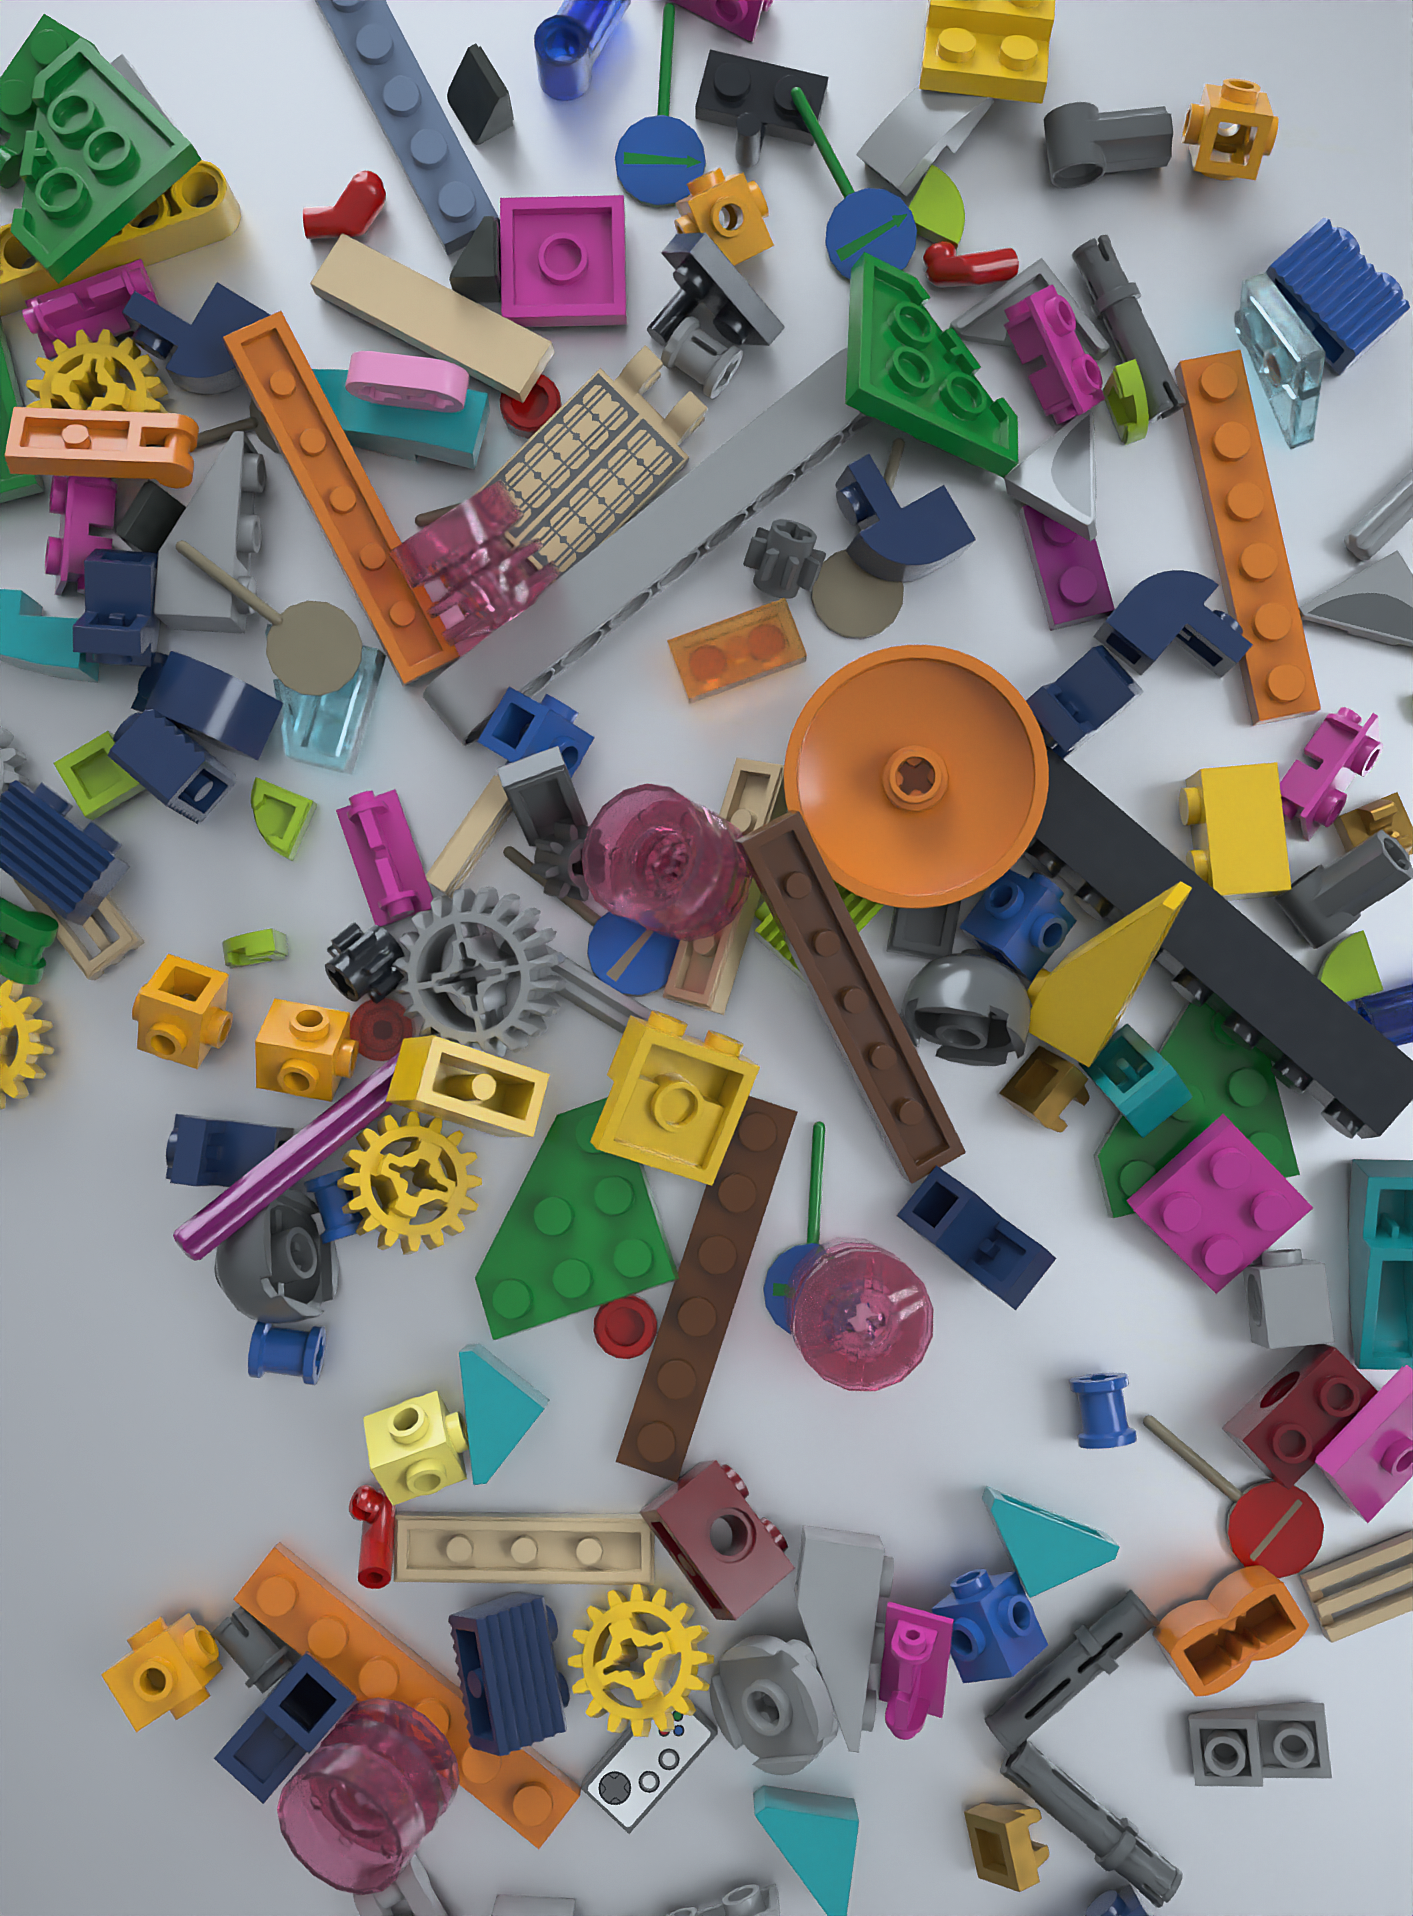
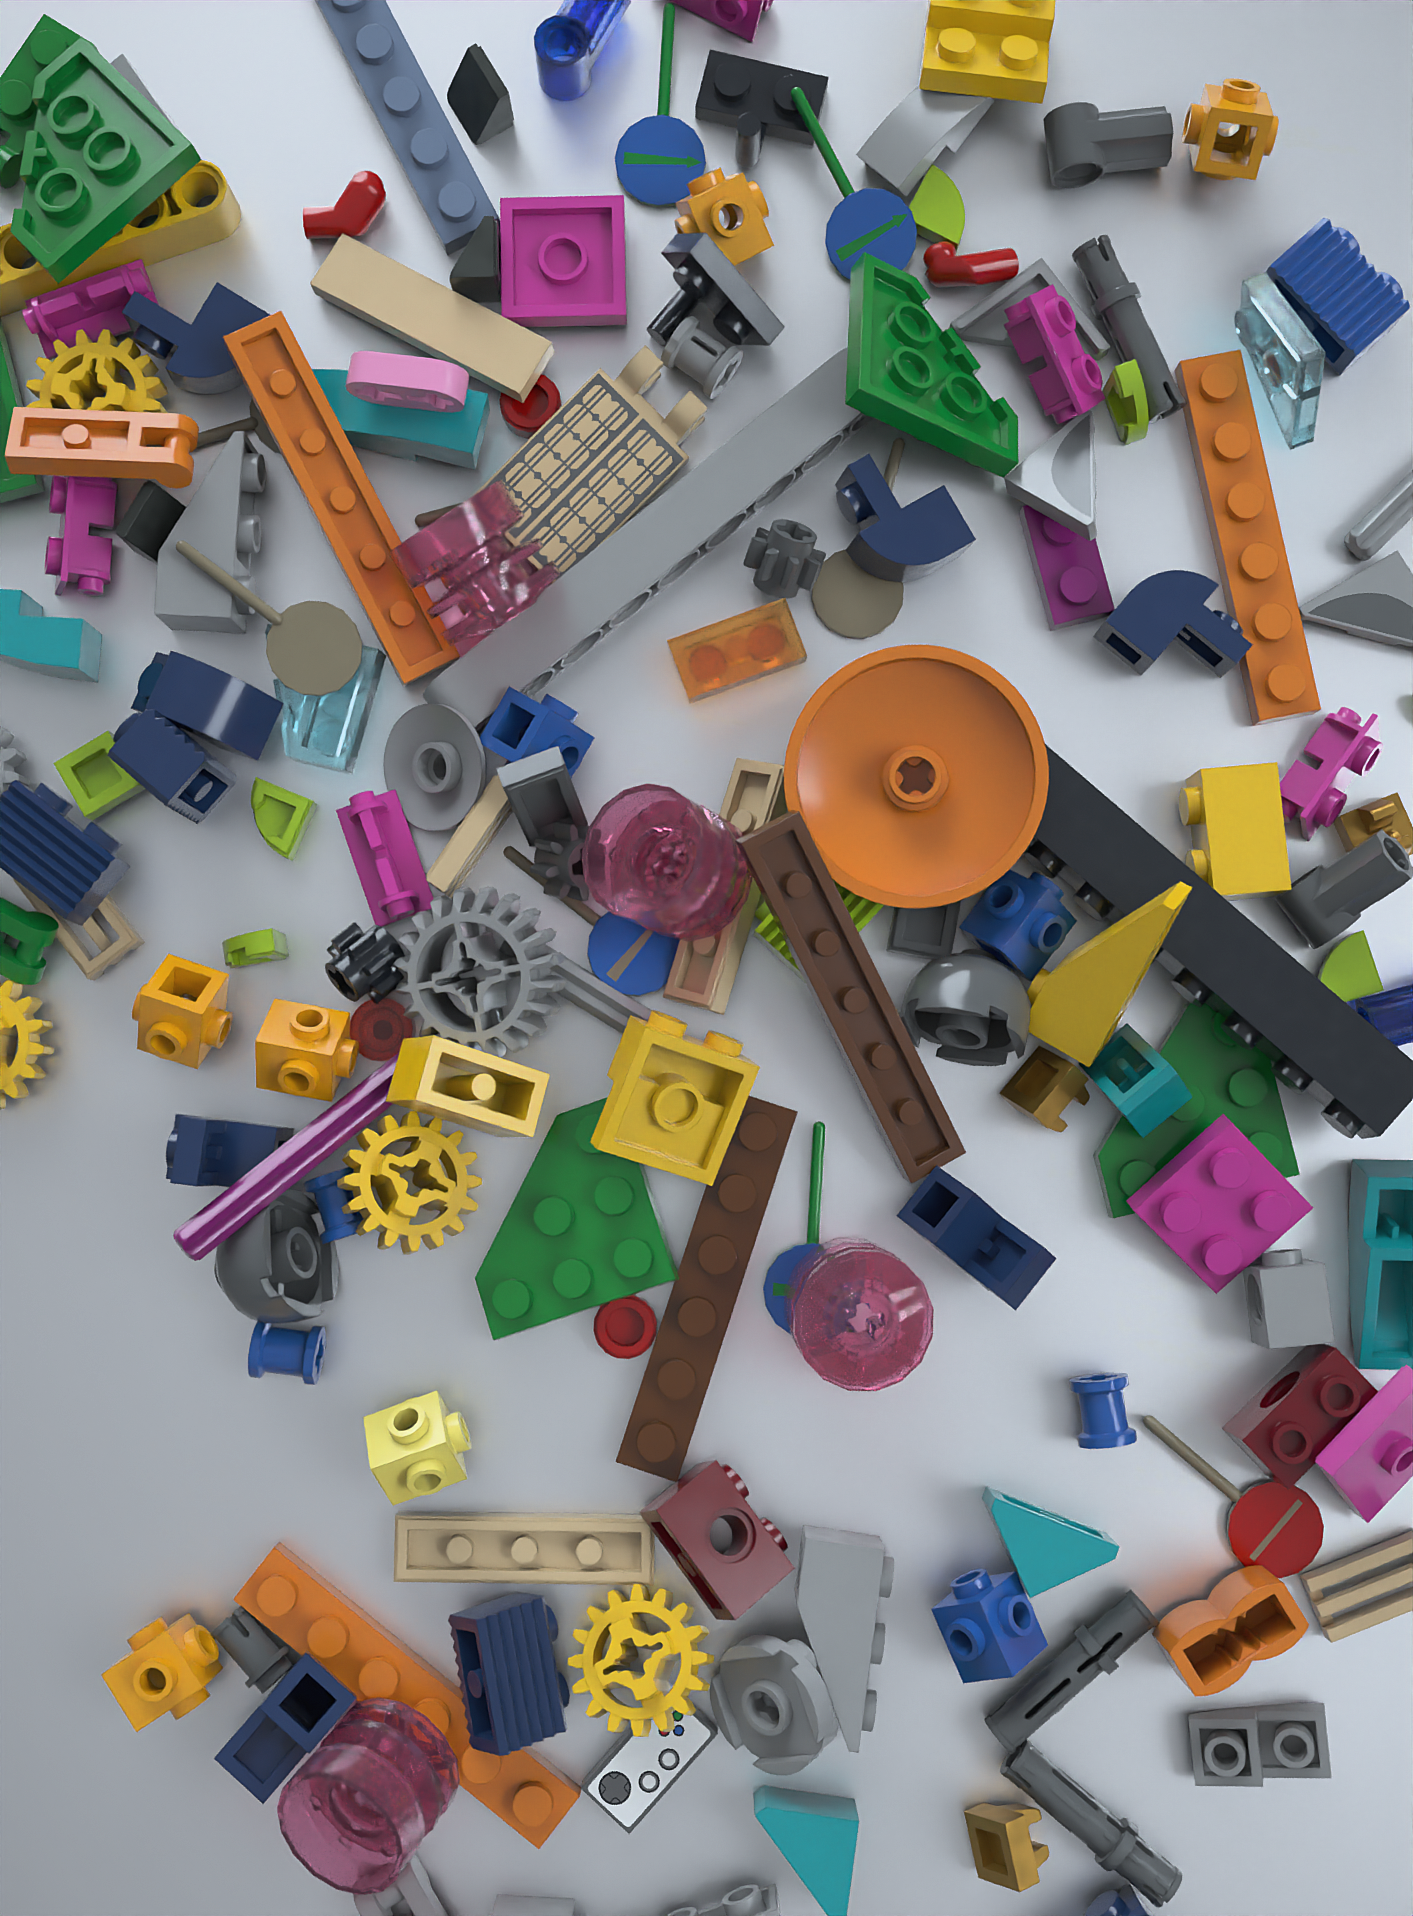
dark blue brick [72,548,160,667] -> none
red arm [349,1485,396,1589] -> none
teal slope [459,1343,550,1485] -> none
dark pink hinge [879,1602,954,1740] -> none
dark blue brick [1026,645,1144,760] -> none
none -> light grey dish [383,704,486,831]

